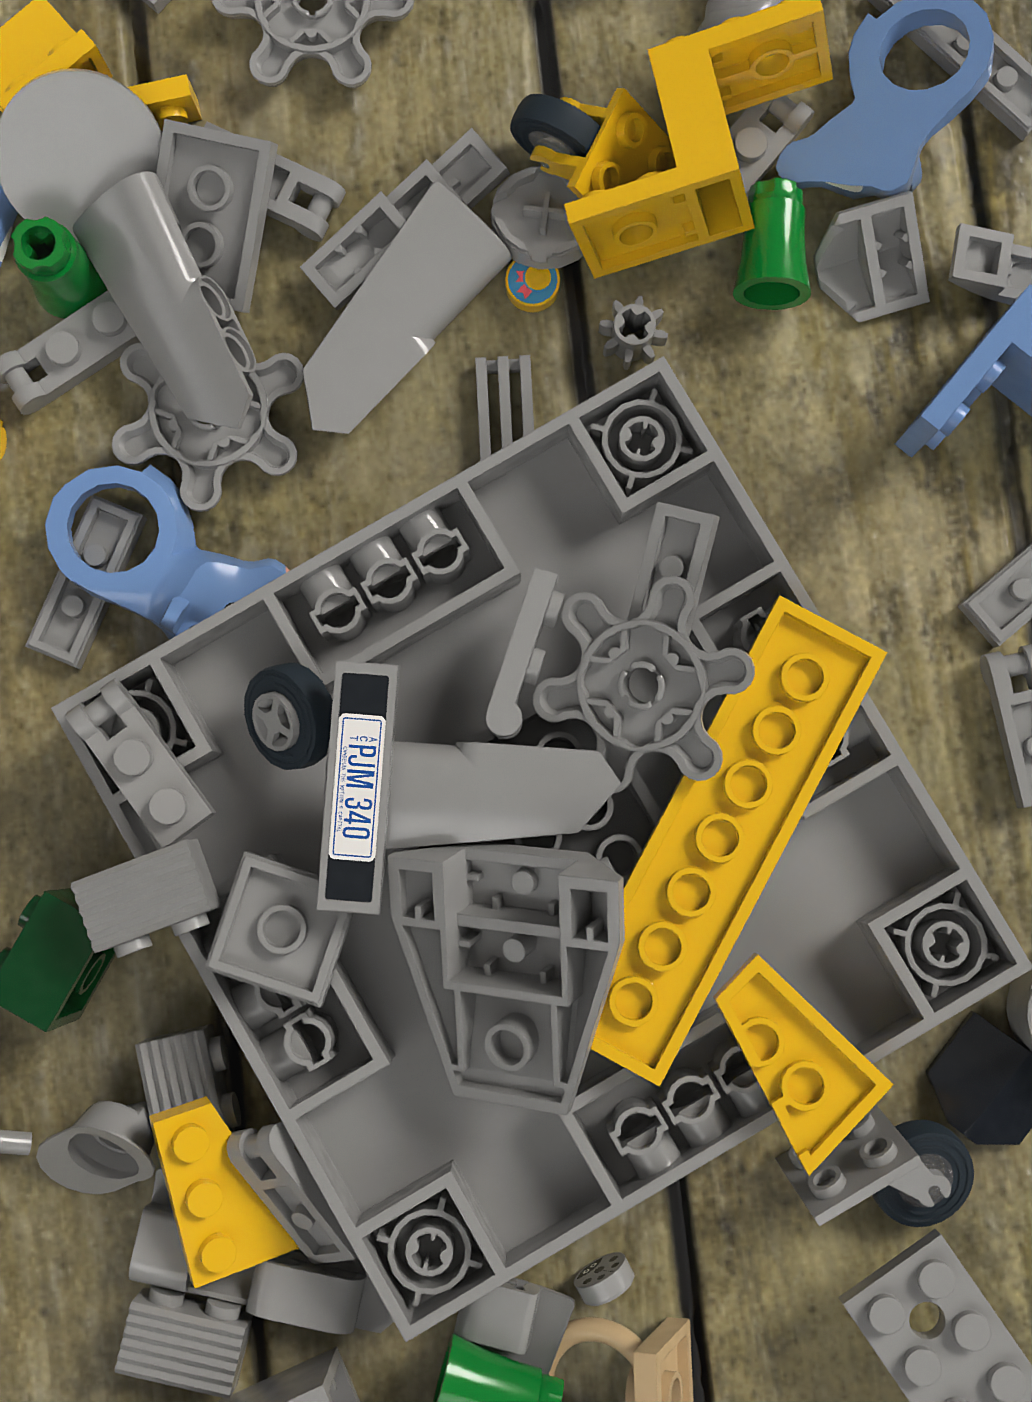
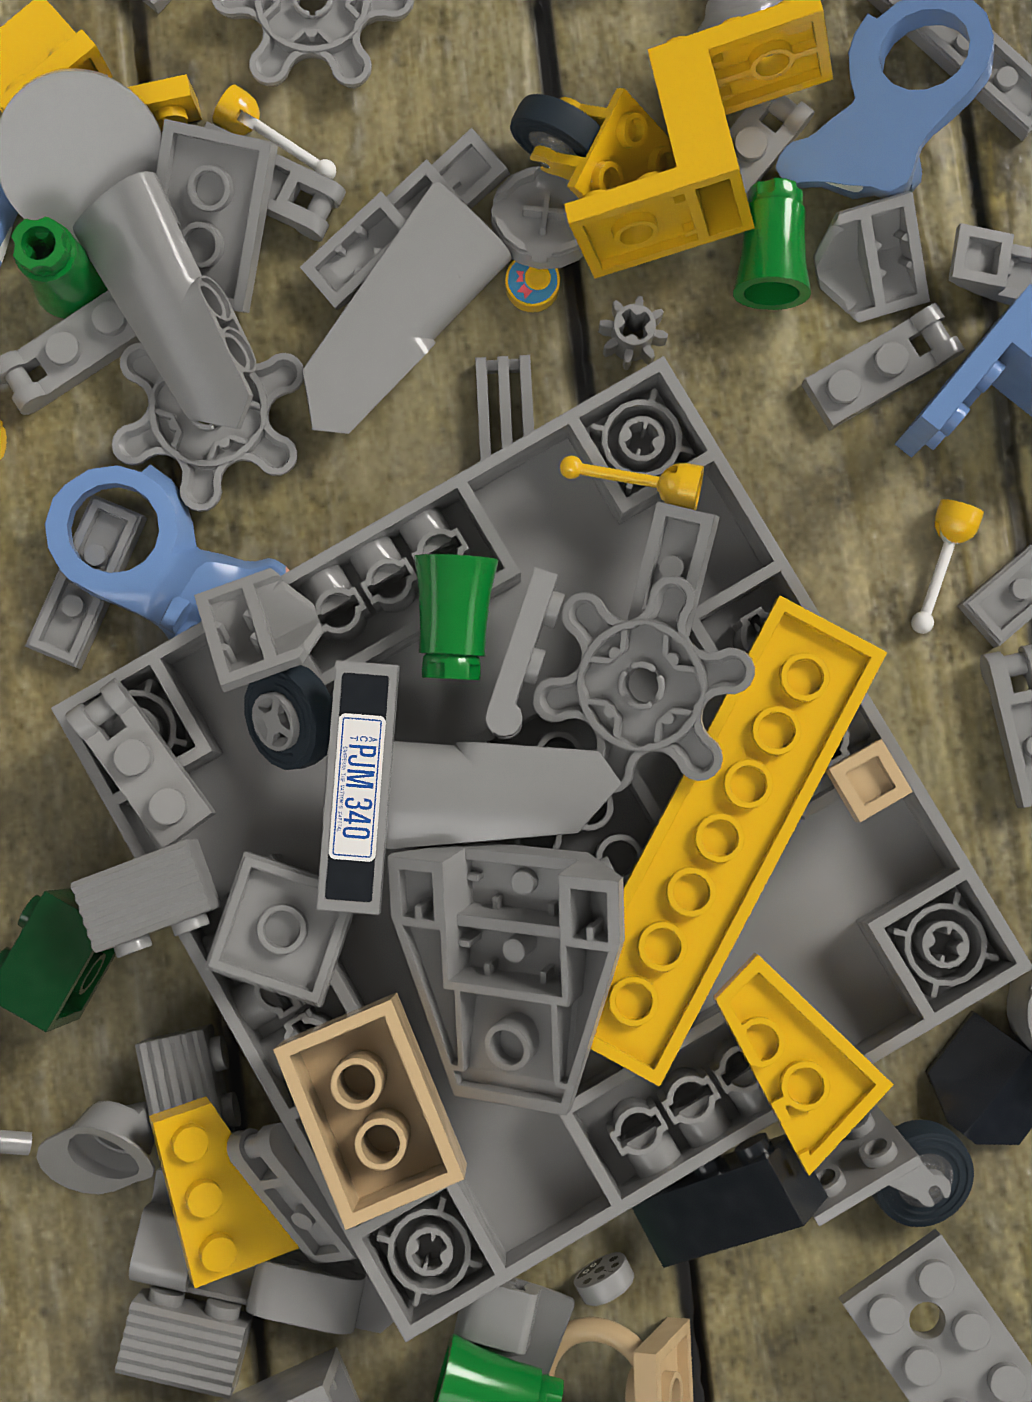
none -> light grey slope [194,568,323,692]
none -> hinge [213,84,336,179]
none -> tan brick [273,992,467,1230]
none -> green plant [414,554,499,680]
none -> yellow hinge [560,455,704,510]
none -> black brick [632,1133,828,1268]
none -> light grey plate [801,303,965,431]
none -> tan plate [825,739,913,823]
none -> hinge [911,499,984,634]

